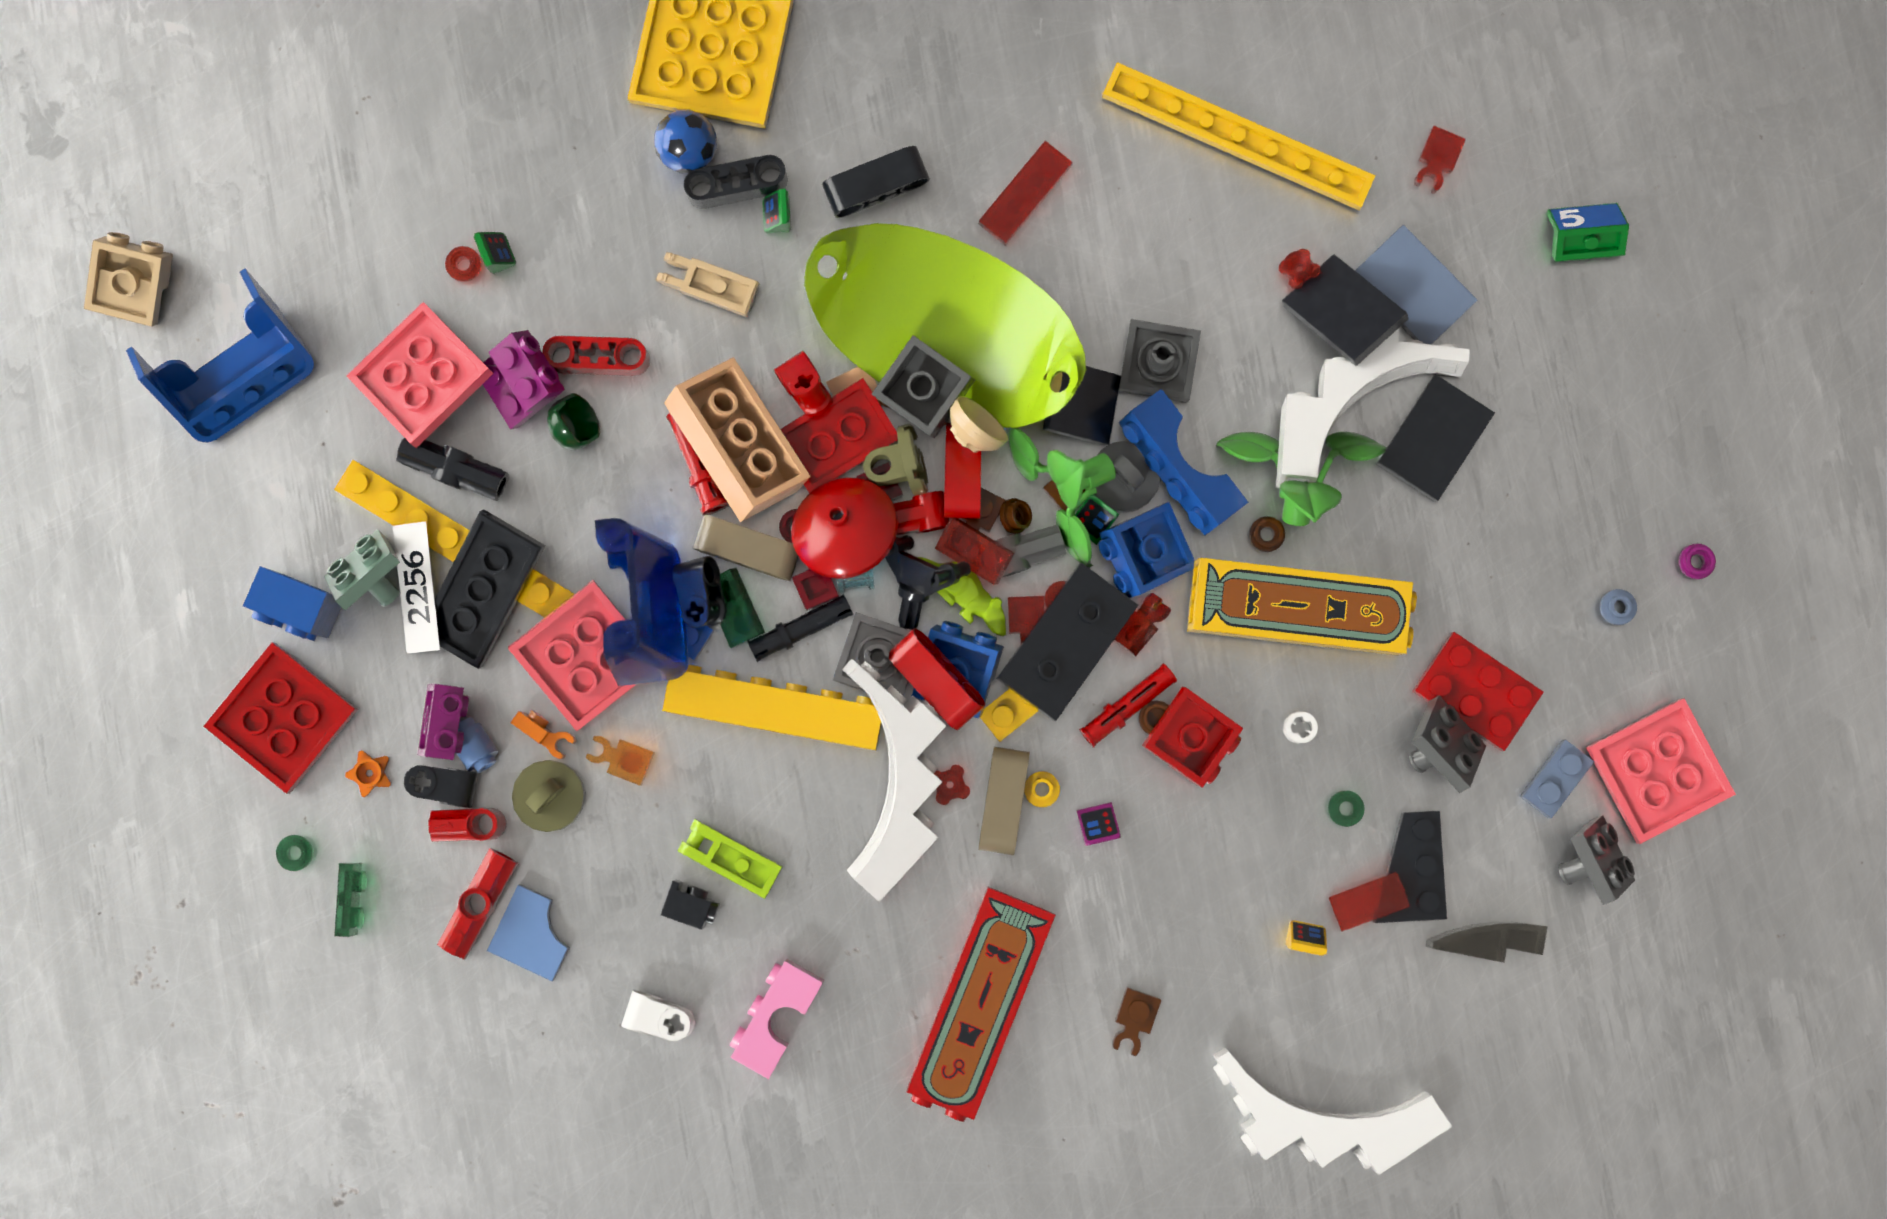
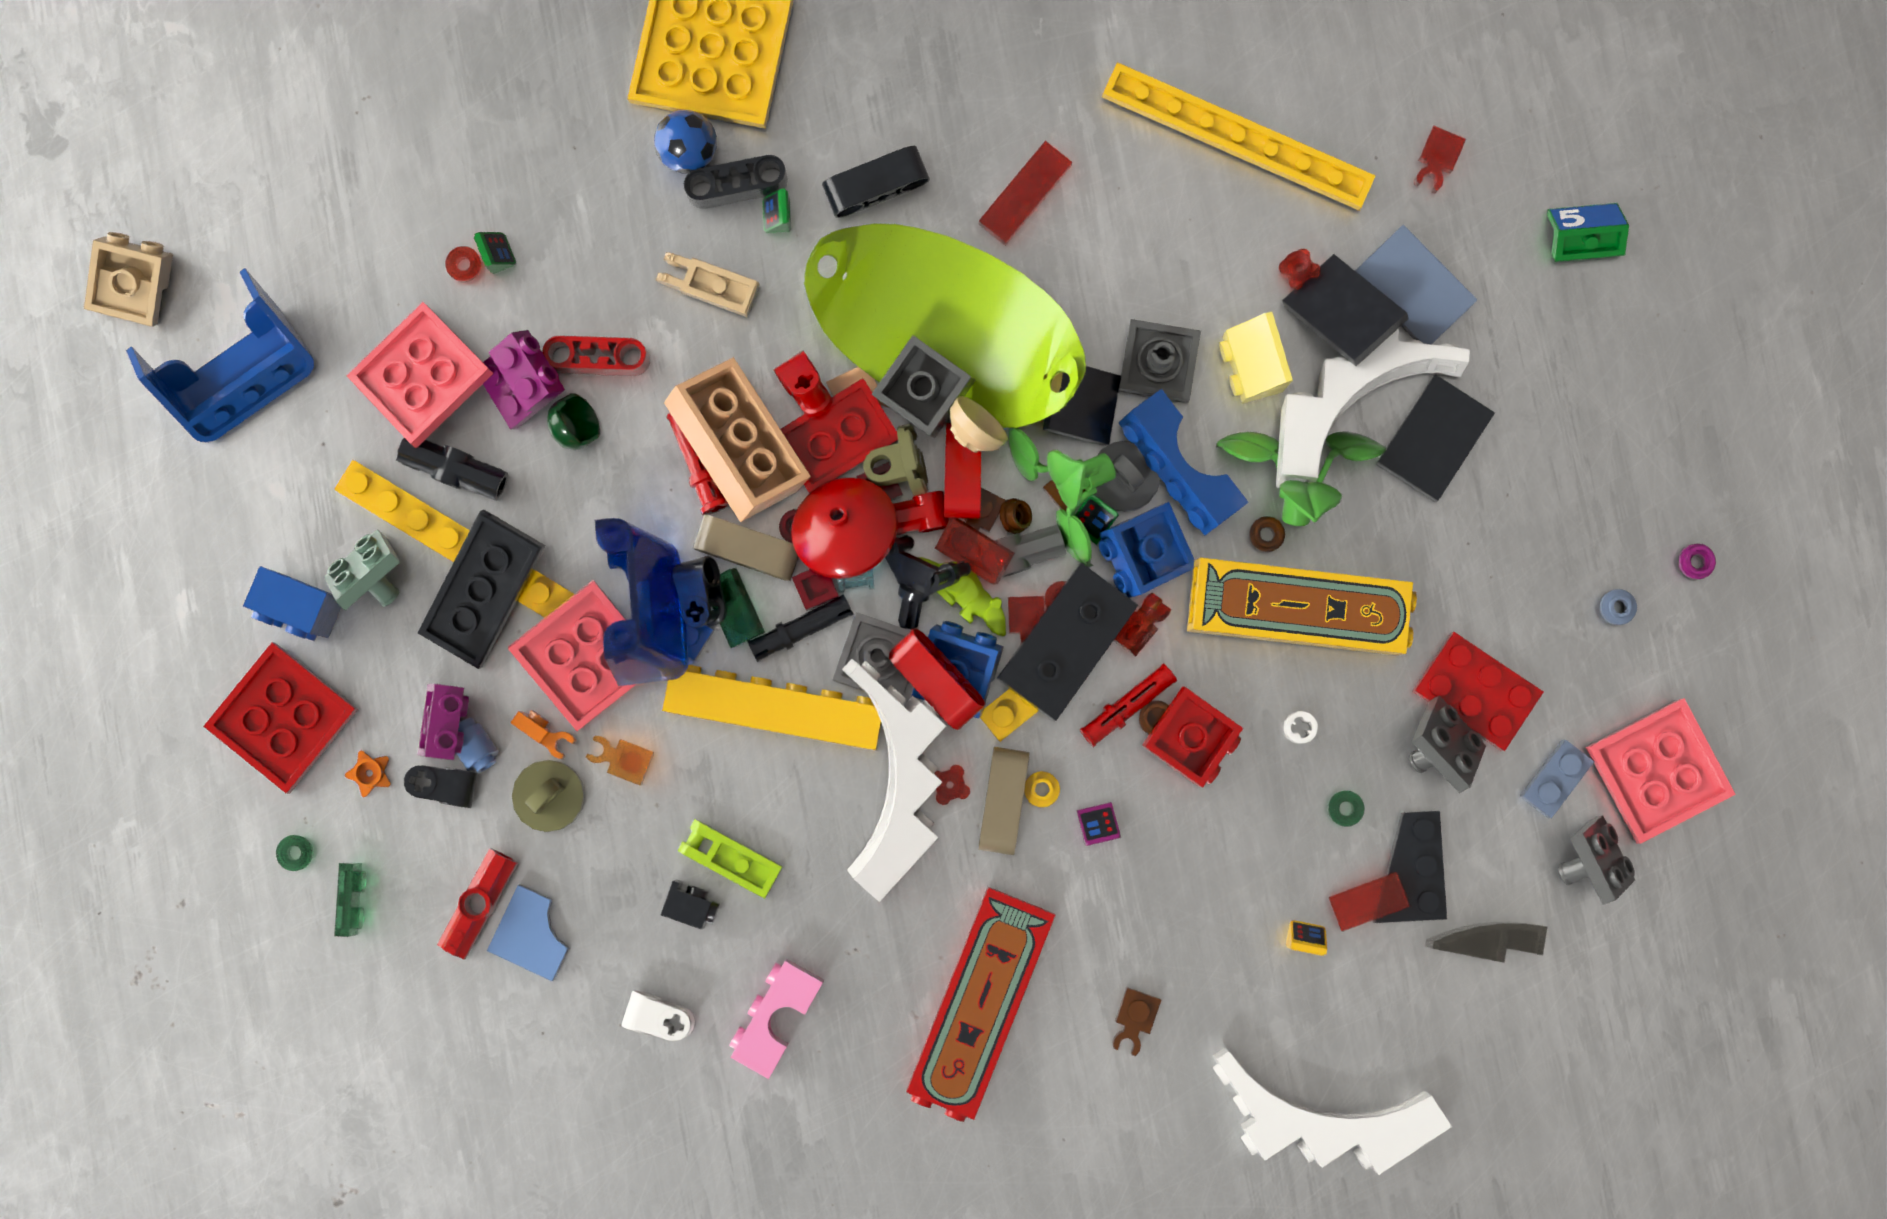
white sticker [393,521,440,654] -> none
red piece [428,808,506,842] -> none
none -> light yellow slope [1219,311,1293,404]

